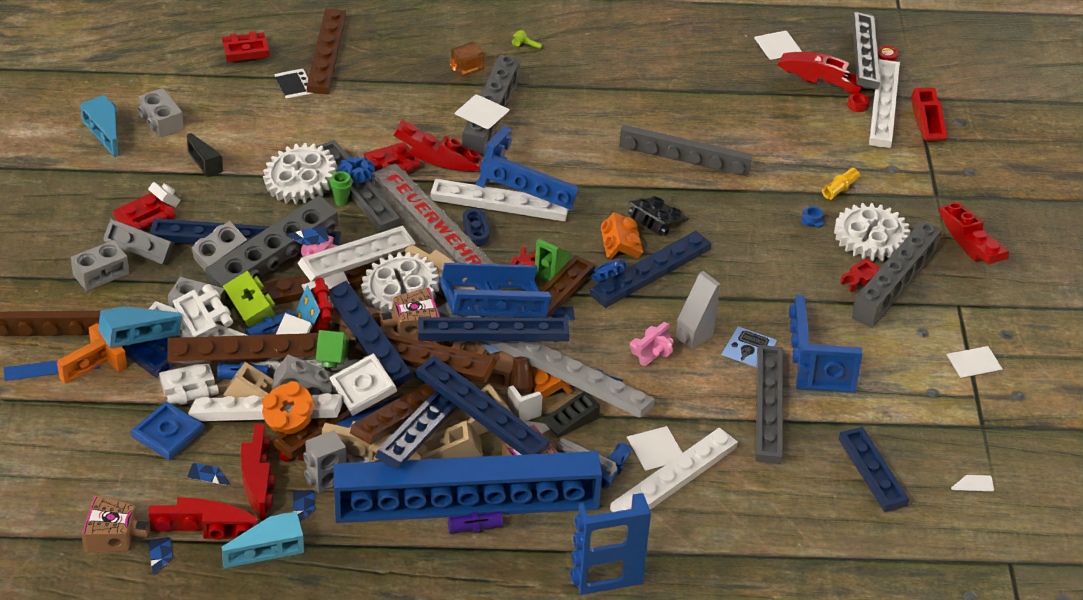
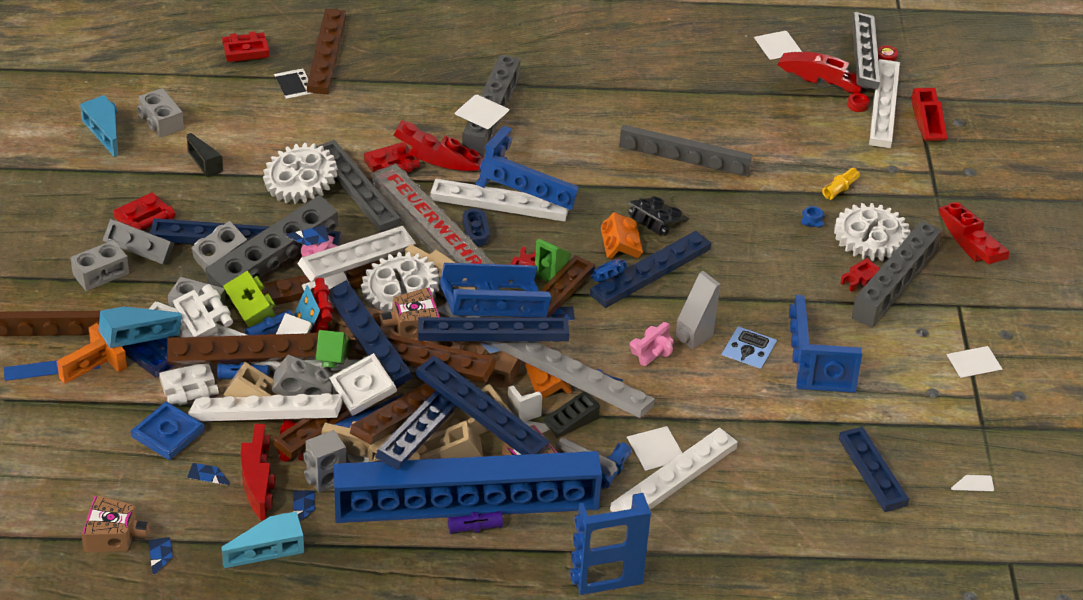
white plate [148,182,180,208] -> none
red slope [149,497,257,540] -> none
orange plate [262,381,315,434] -> none
bright green cone [329,171,353,206] -> none
blue gear [338,155,375,183] -> none
clear orange brick [450,41,484,77] -> none
reddish brown cone [509,356,534,395] -> none
lime hand [512,30,542,49] -> none
dark grey plate [755,345,783,464] -> none

